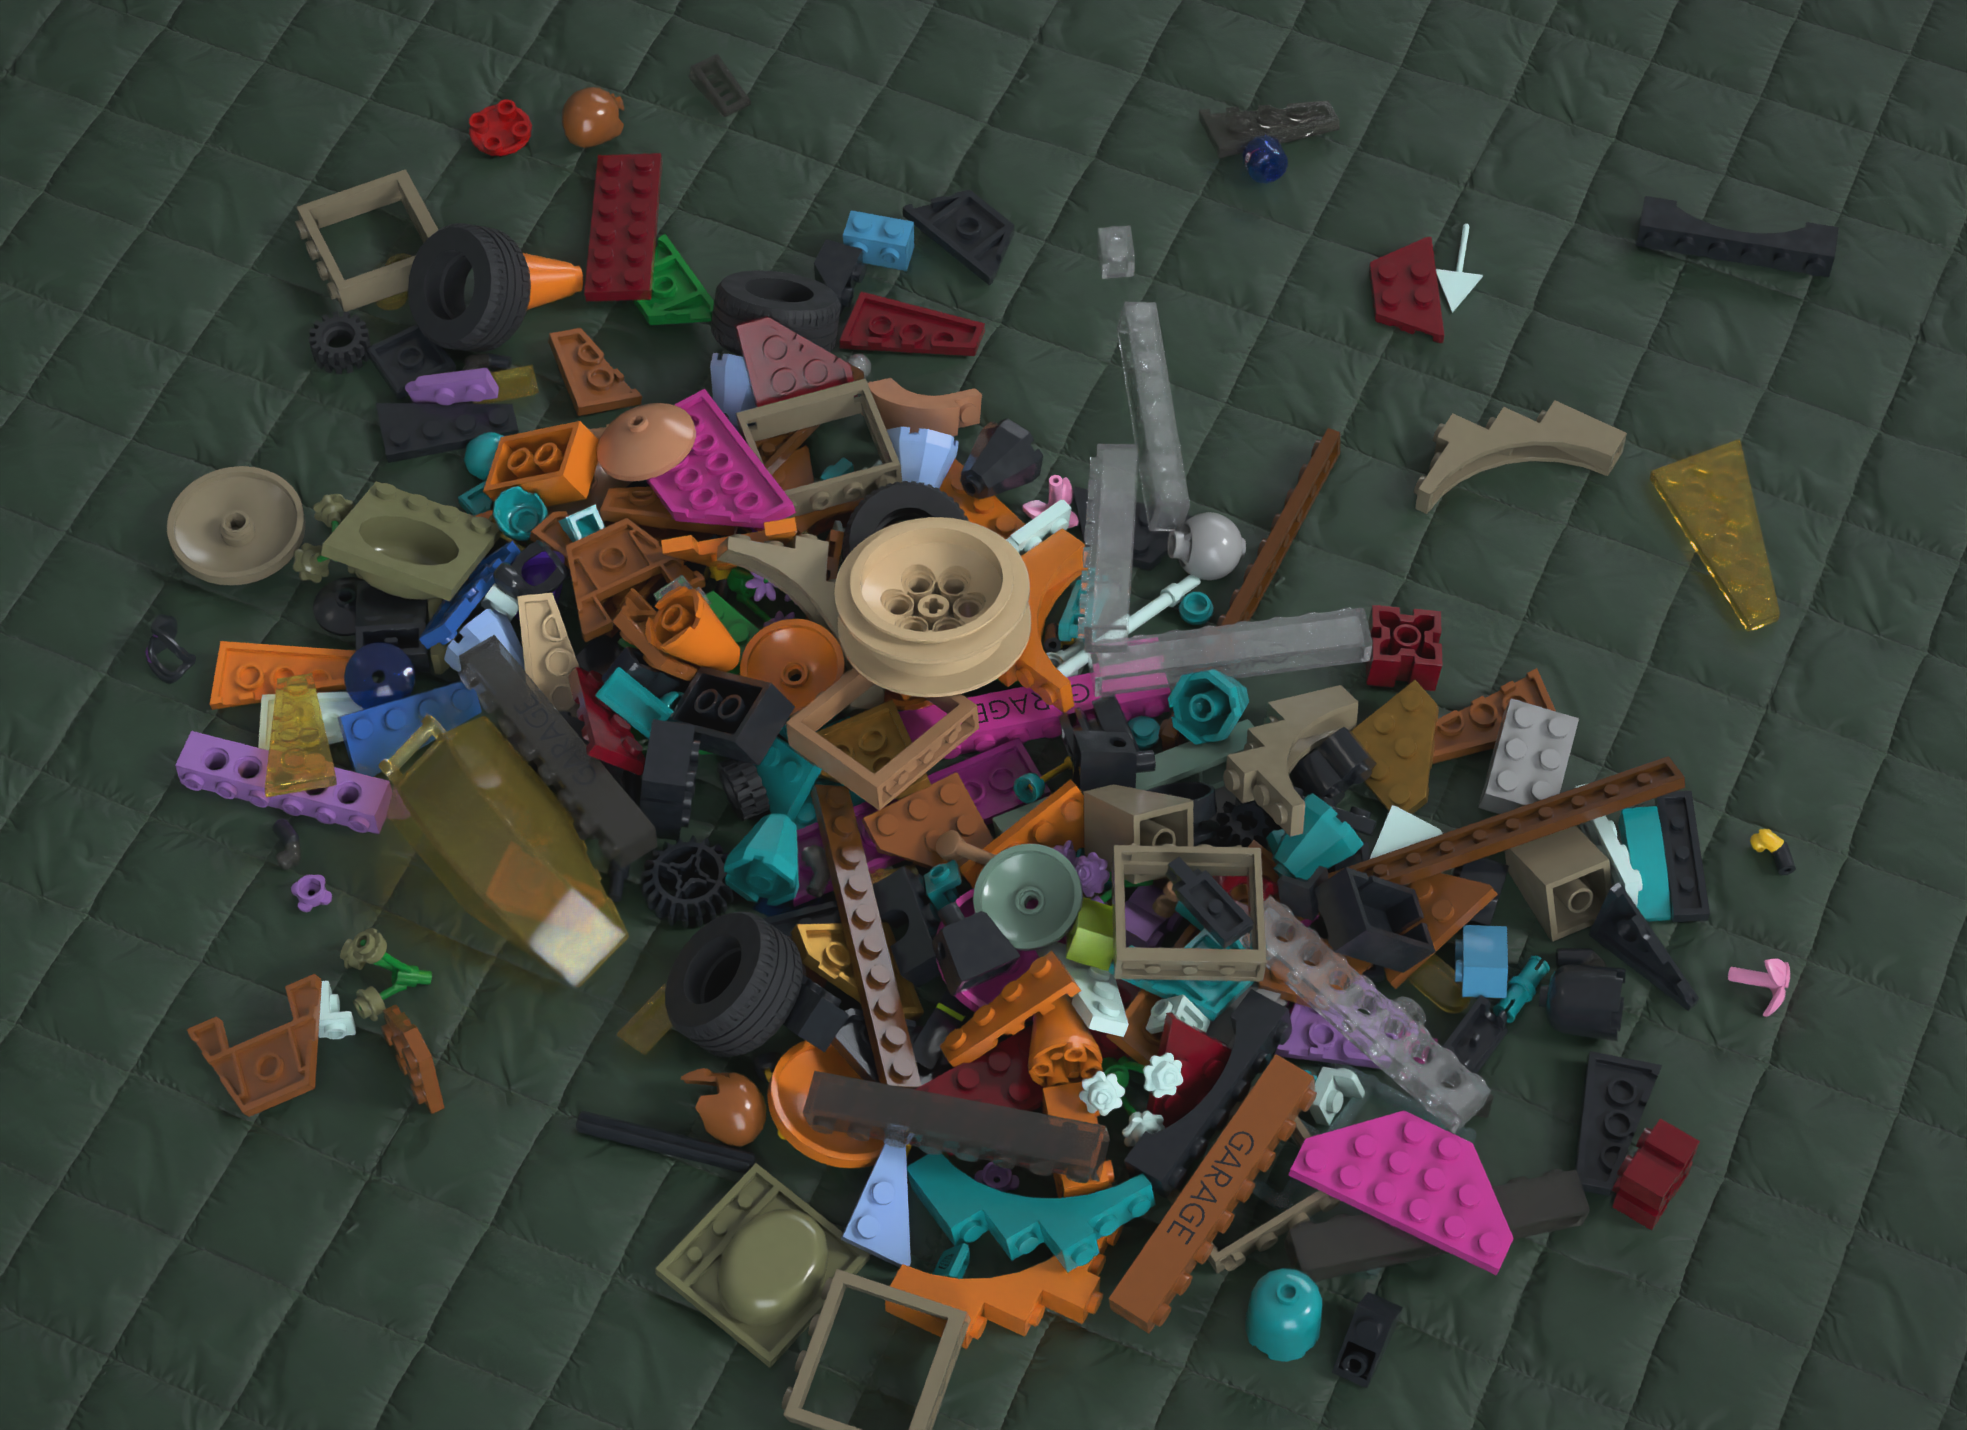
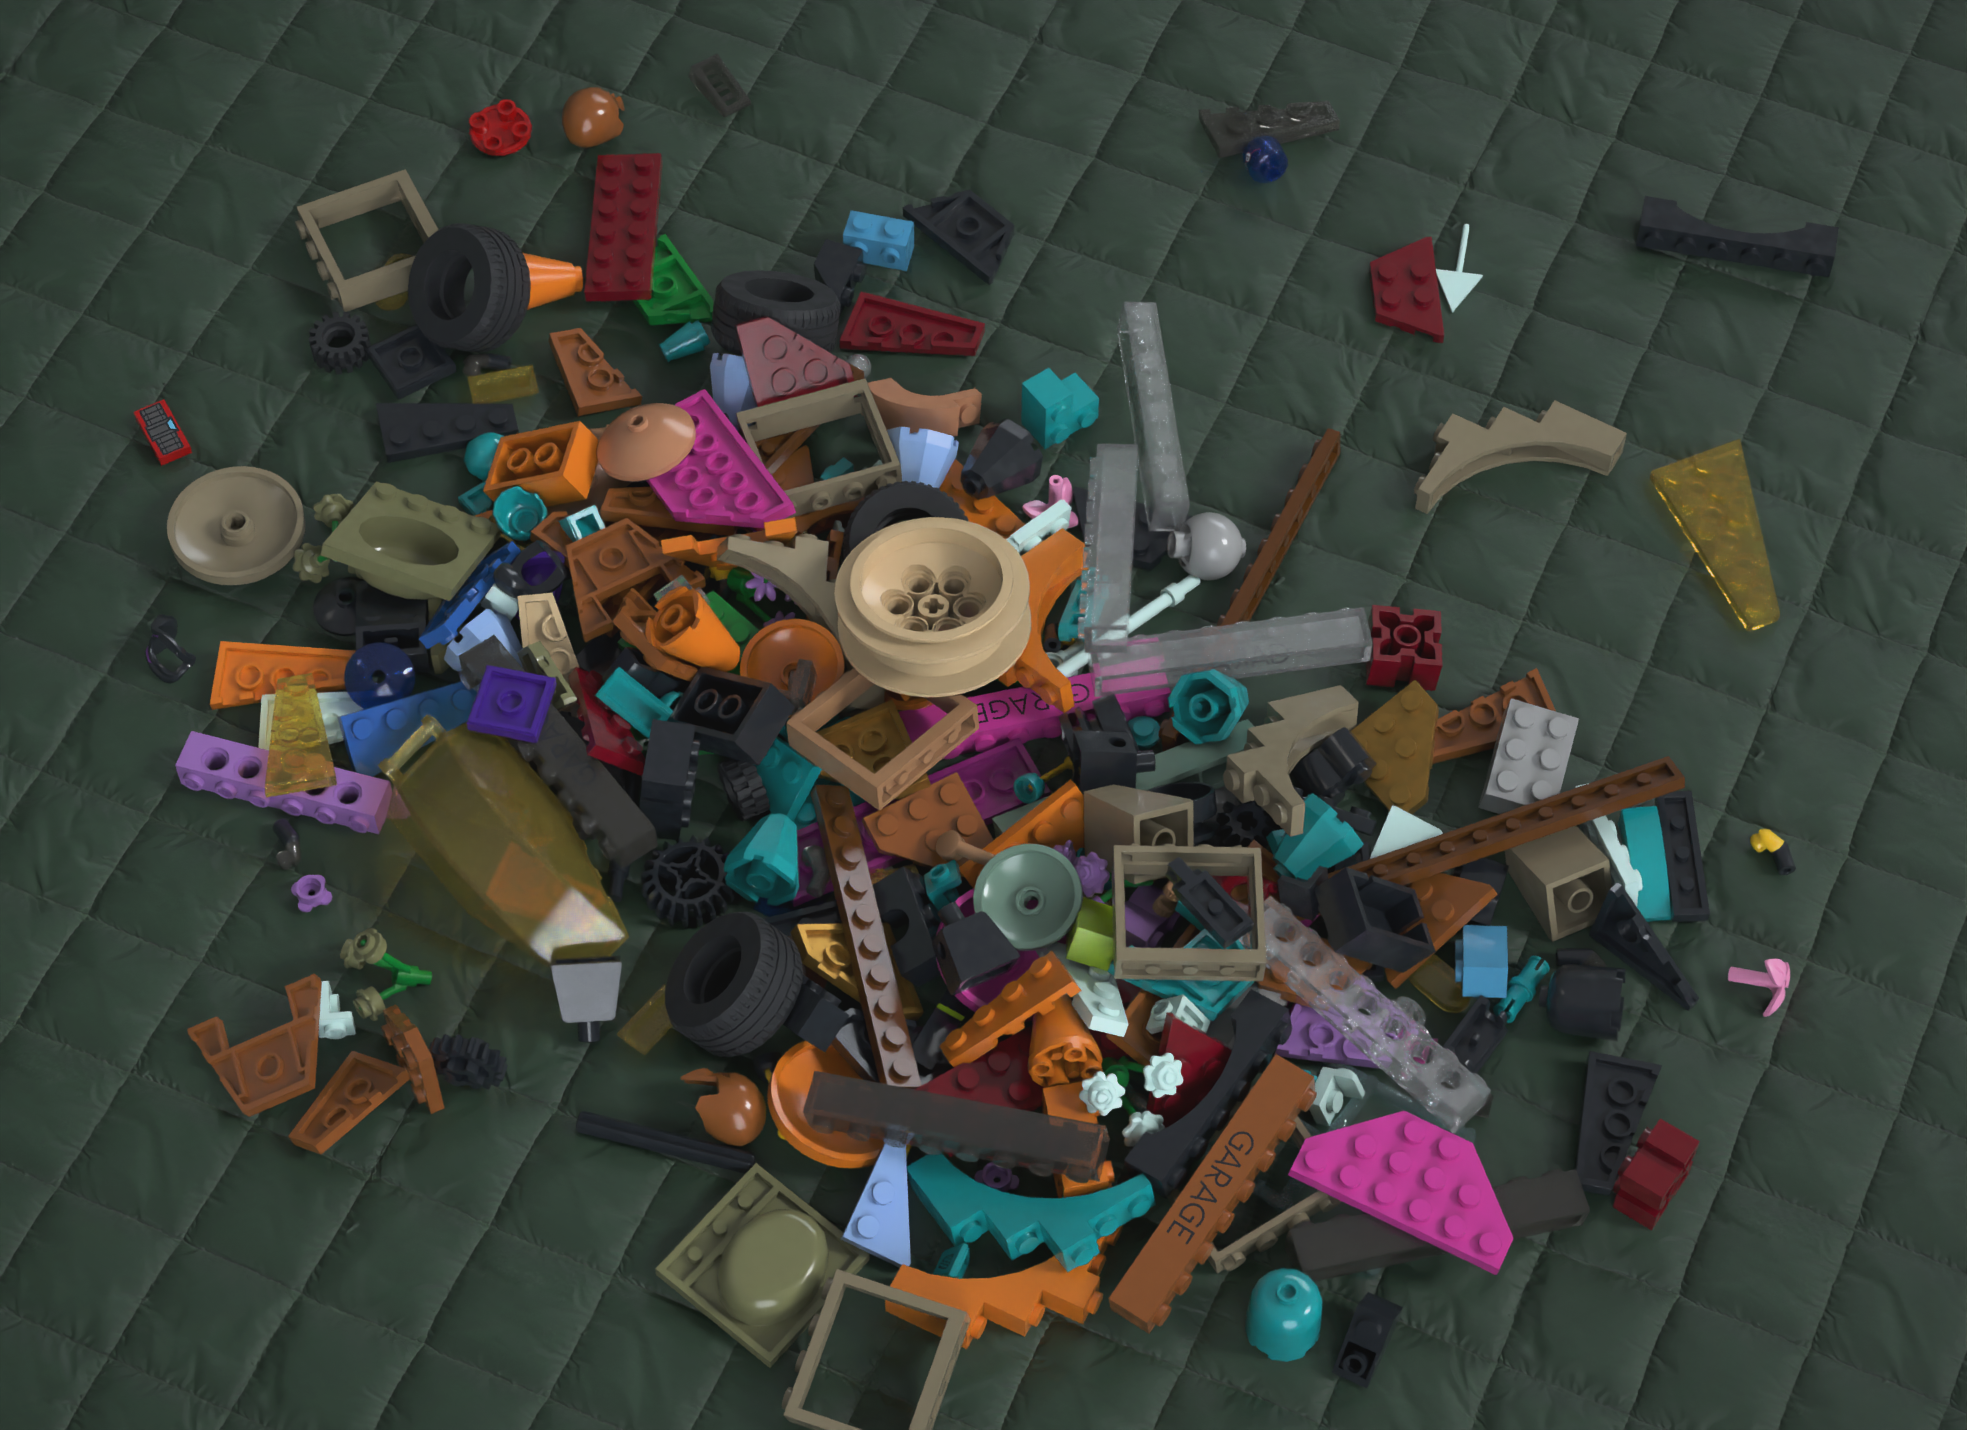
medium lavender hinge [405,368,499,405] -> none
clear brick [1097,226,1135,279] -> none
teal plate [1179,592,1213,625] -> none
none -> tile [134,399,192,466]
none -> dark orange wing [288,1051,410,1154]
none -> black gear [429,1034,508,1089]
none -> dark purple tile [467,665,557,743]
none -> olive wing [517,641,577,714]
none -> torso [550,955,622,1042]
none -> teal cone [659,320,710,362]
none -> clear smoke bracket [778,659,817,715]
none -> teal brick [1021,368,1099,449]

